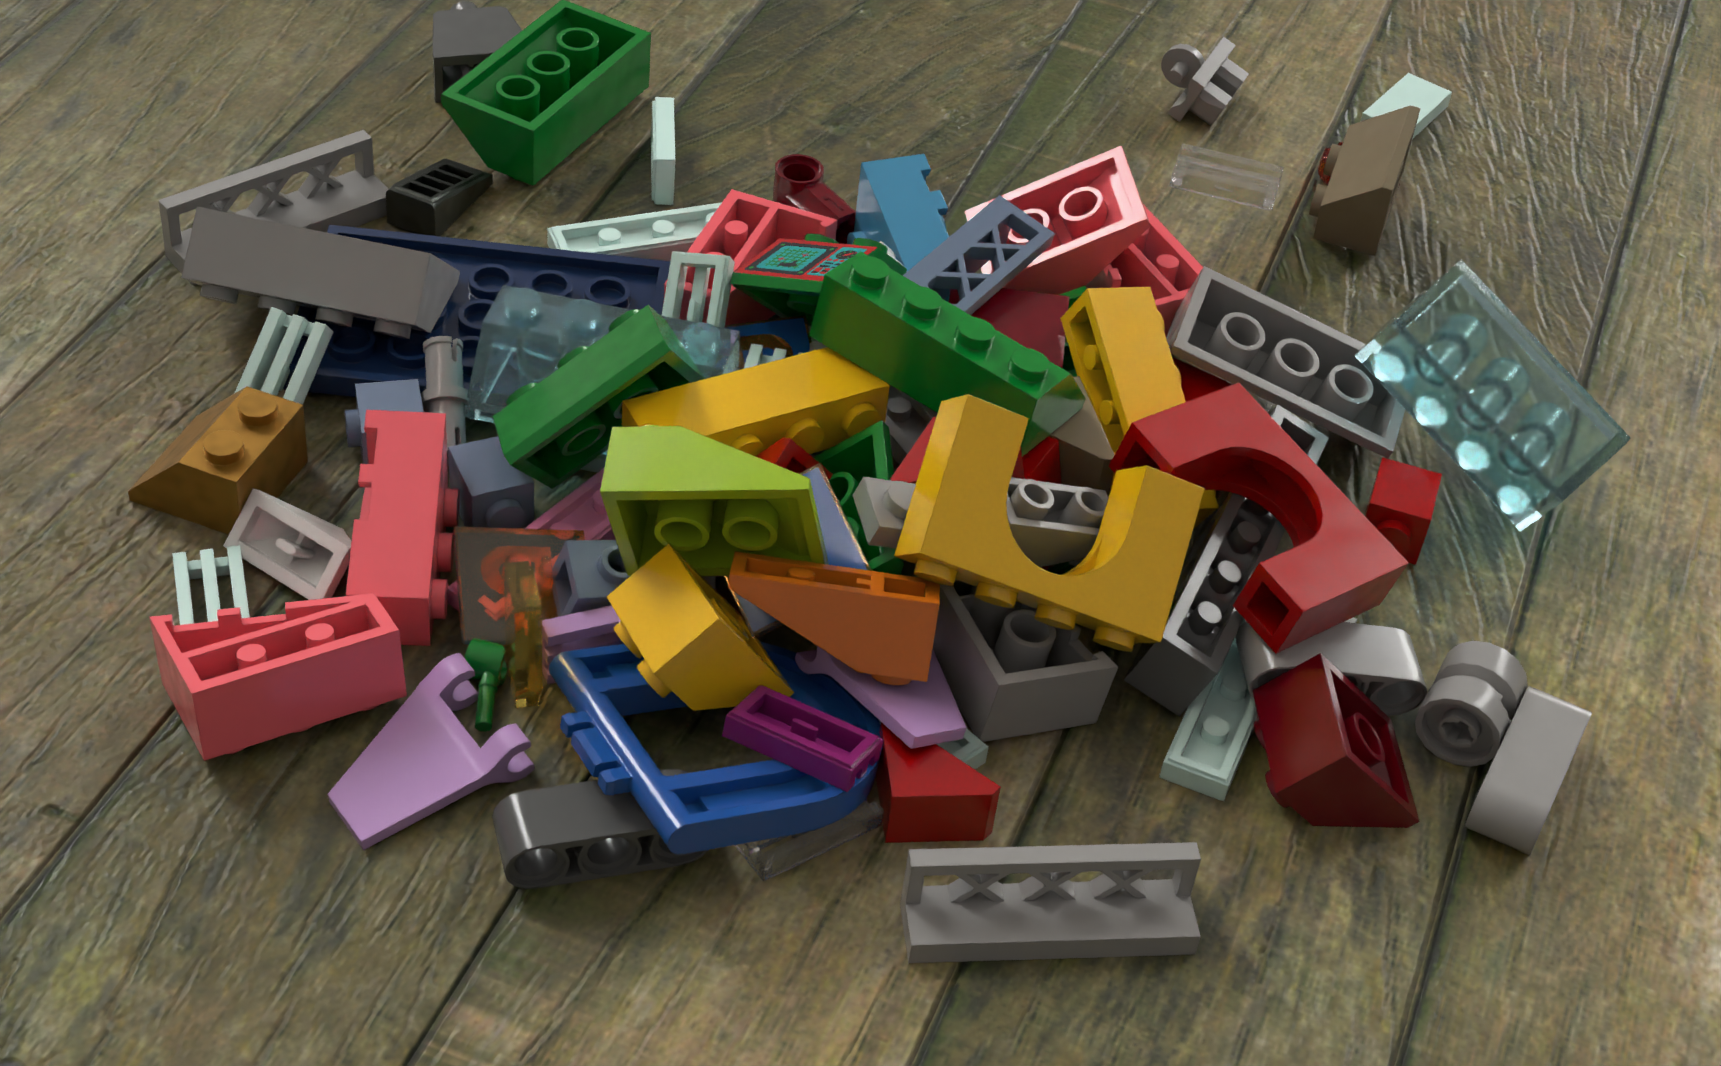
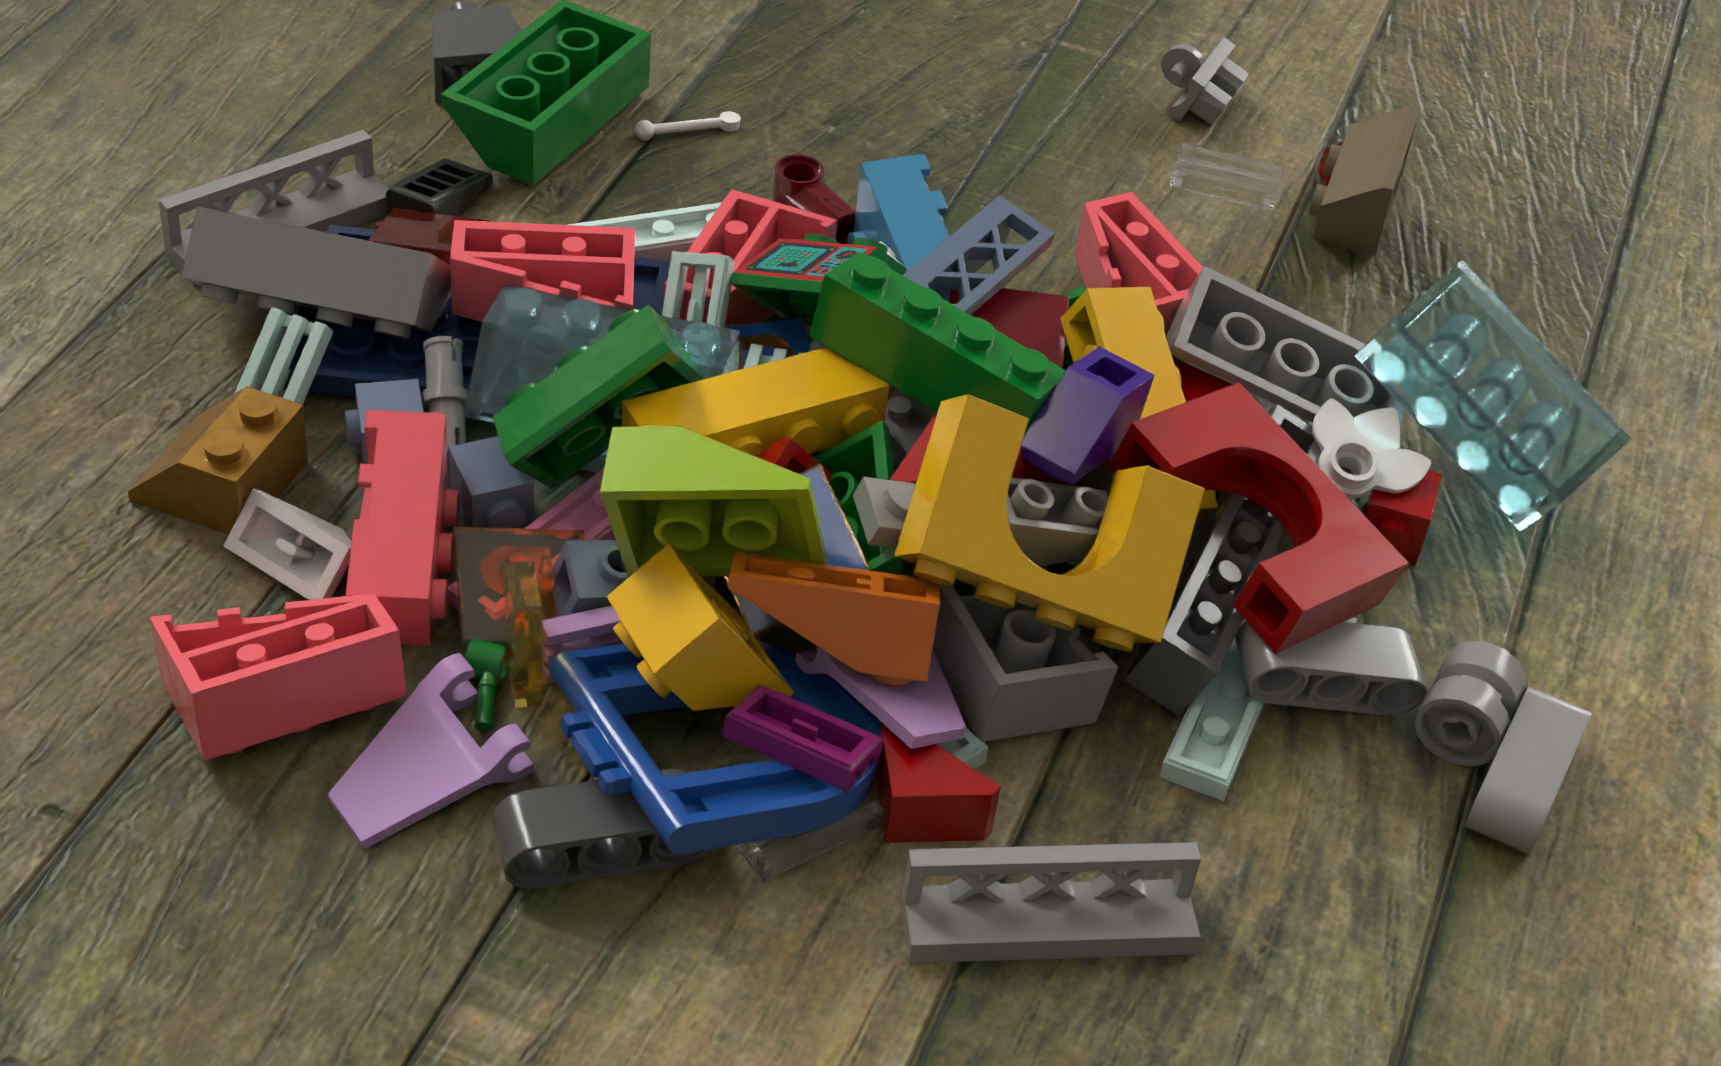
light aqua tile [172,545,250,625] -> none
light aqua tile [651,97,675,205] -> none
coral slope [965,146,1151,295] -> none
dark red slope [1253,653,1420,828] -> none
light aqua tile [1360,73,1452,138] -> none
none -> clear red piece [368,208,491,262]
none -> coral wedge [450,220,635,347]
none -> white hinge [634,111,741,141]
none -> dark purple slope [1021,346,1155,485]
none -> white plate [1312,398,1431,499]

